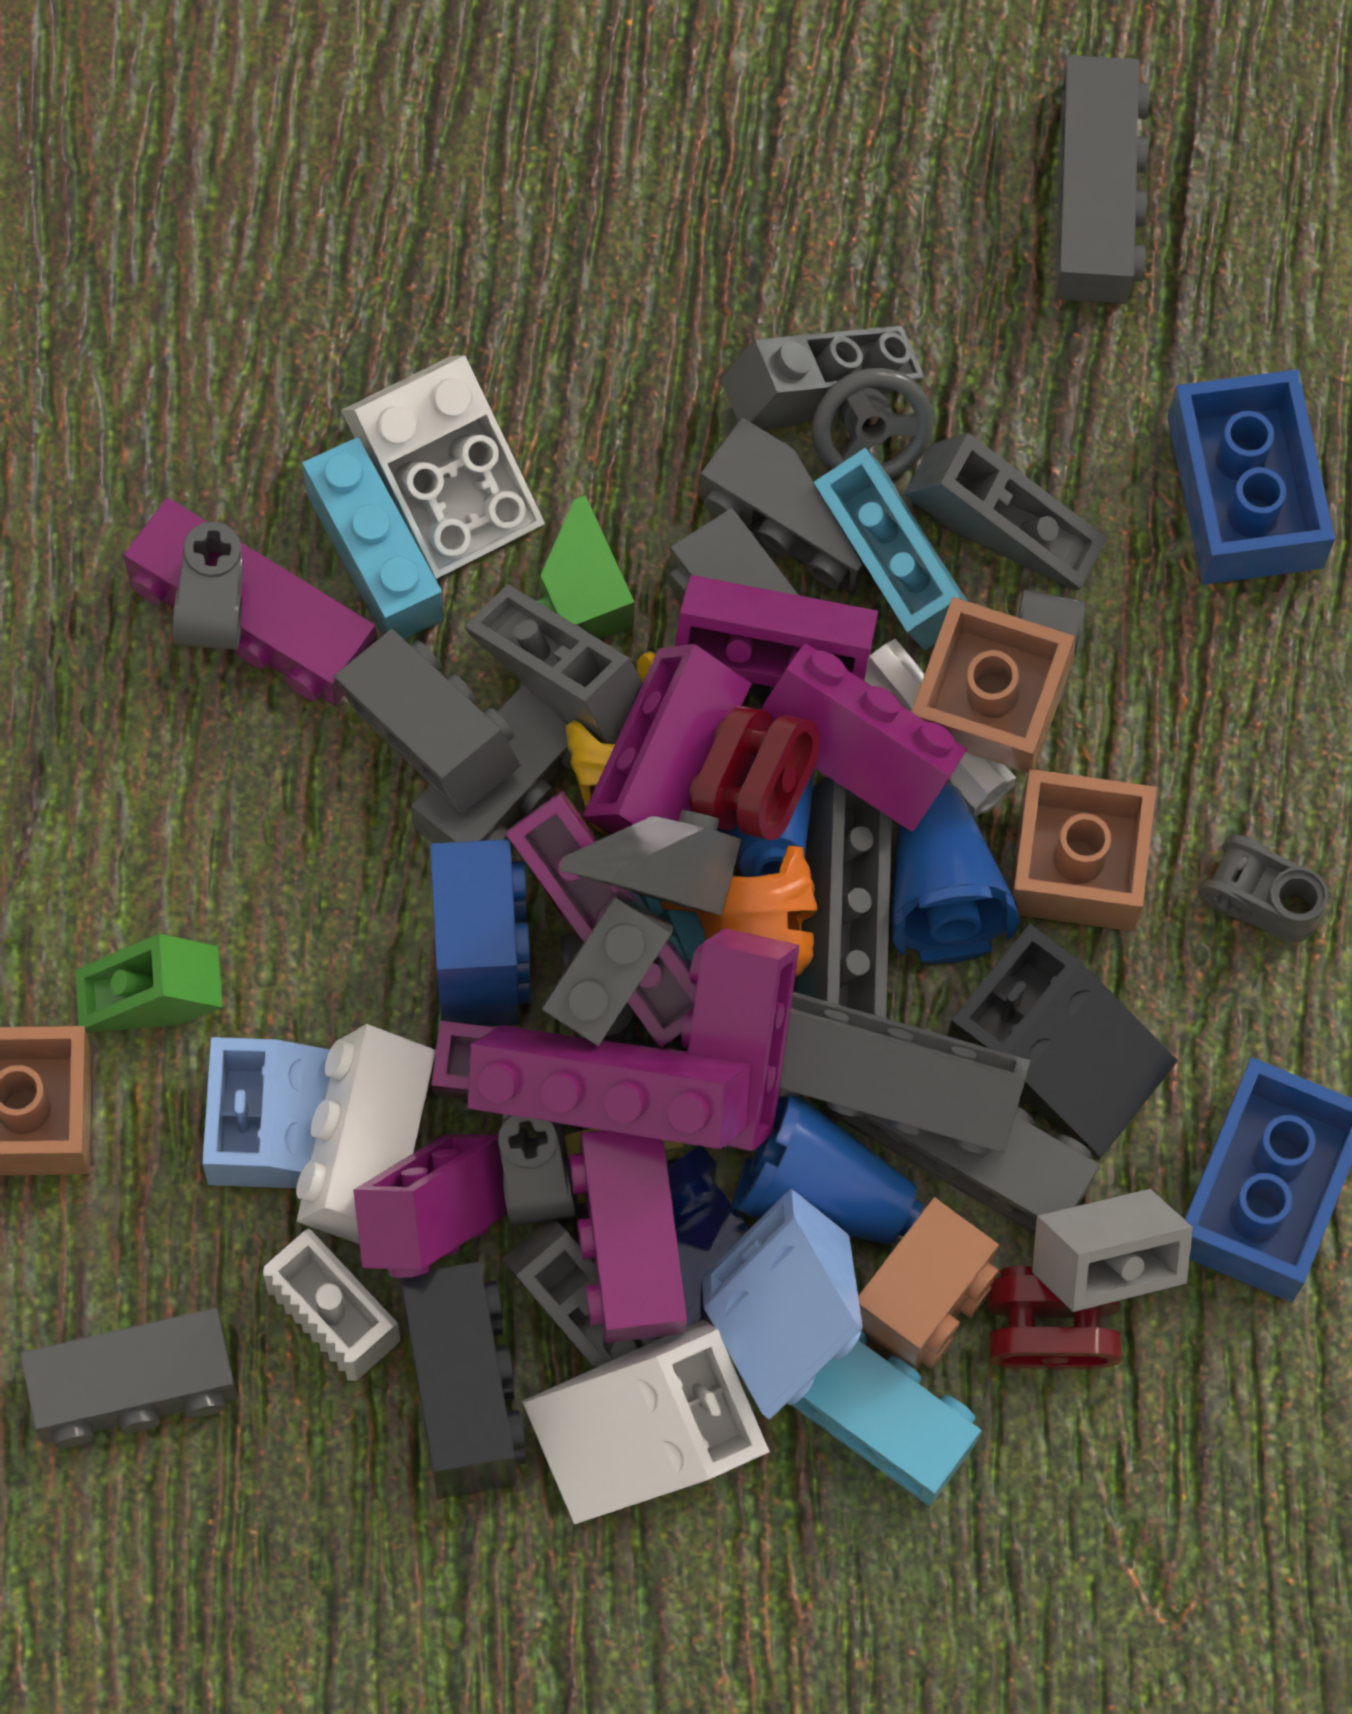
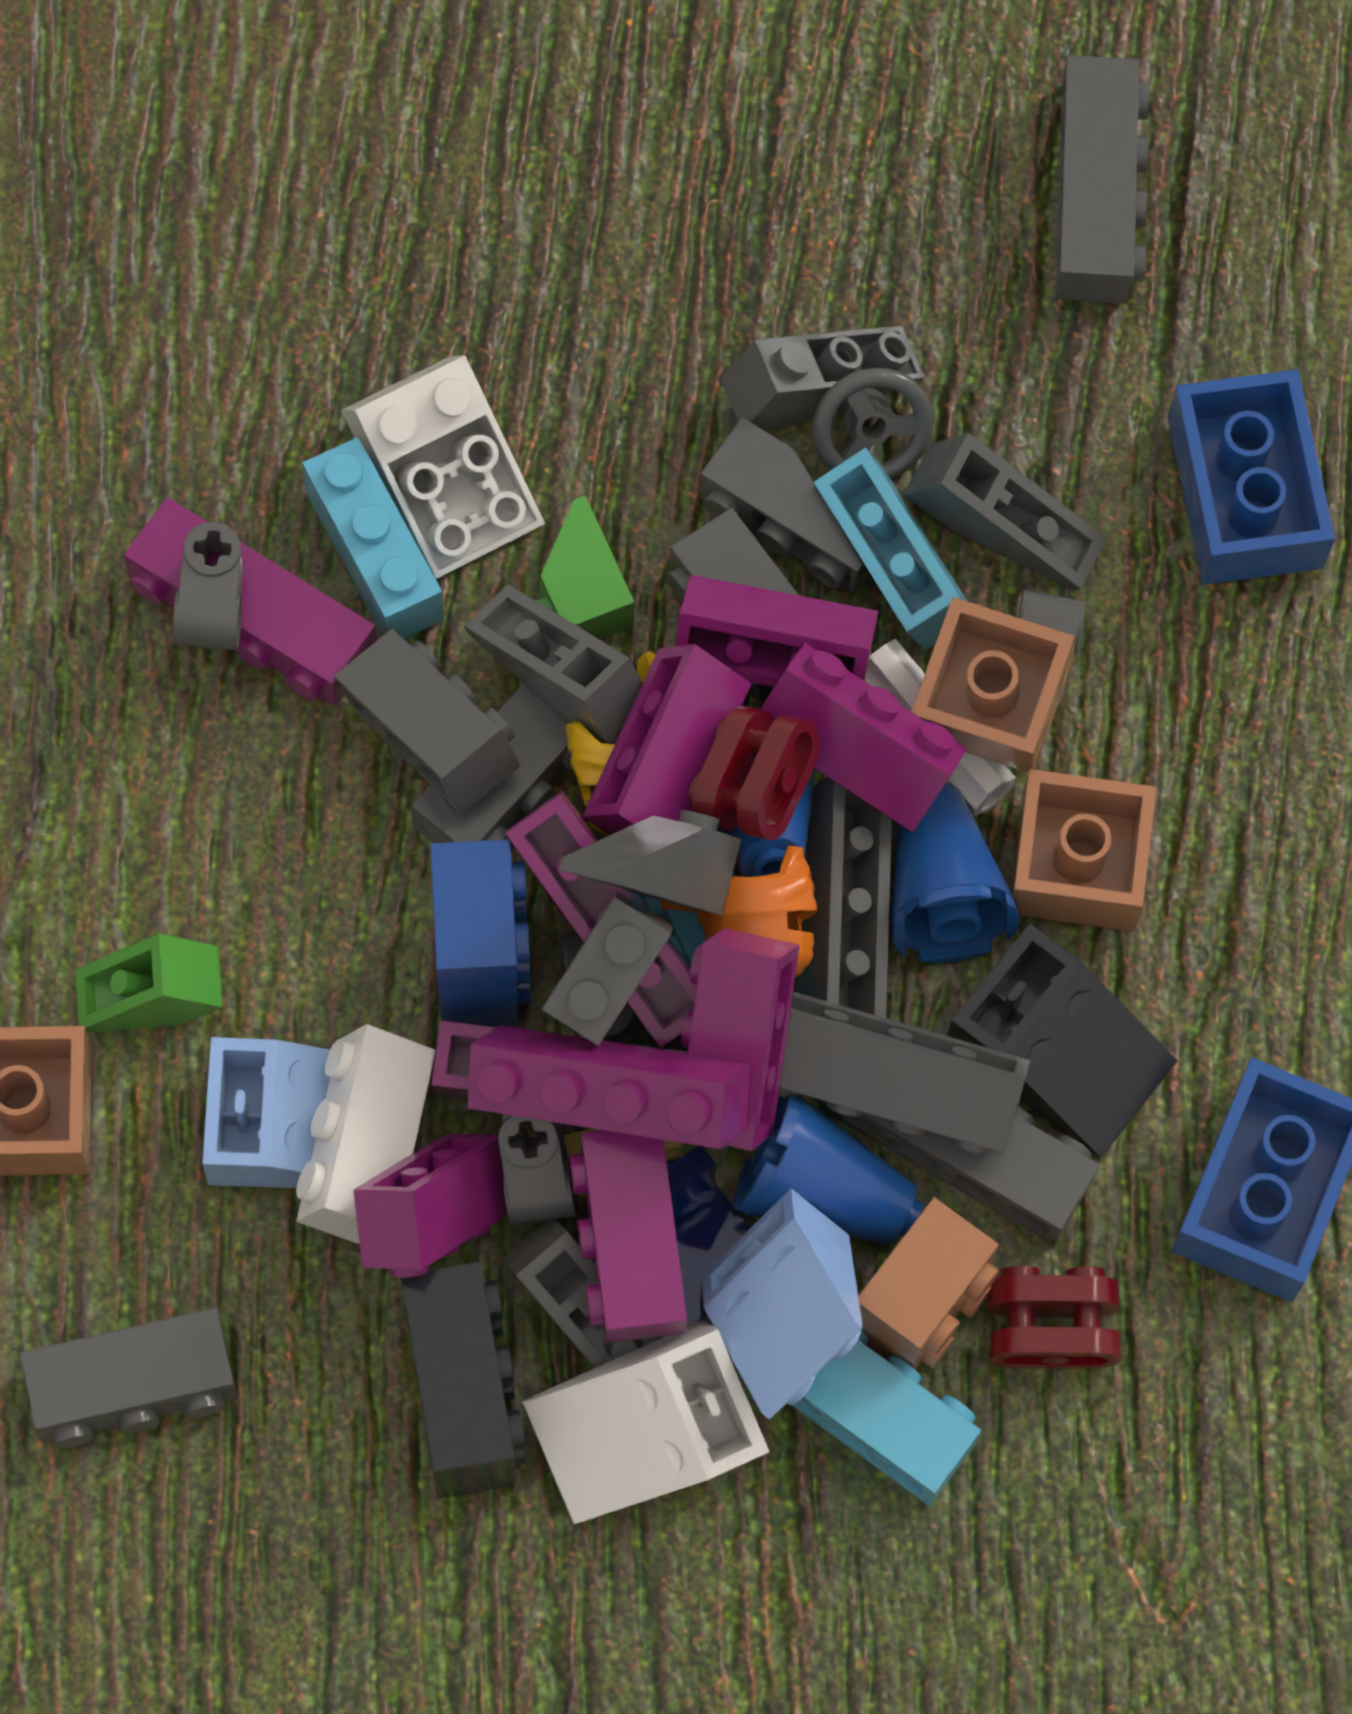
white brick [263,1228,401,1381] -> none
light grey brick [1032,1189,1193,1312] -> none
dark grey piece [1198,834,1328,942] -> none

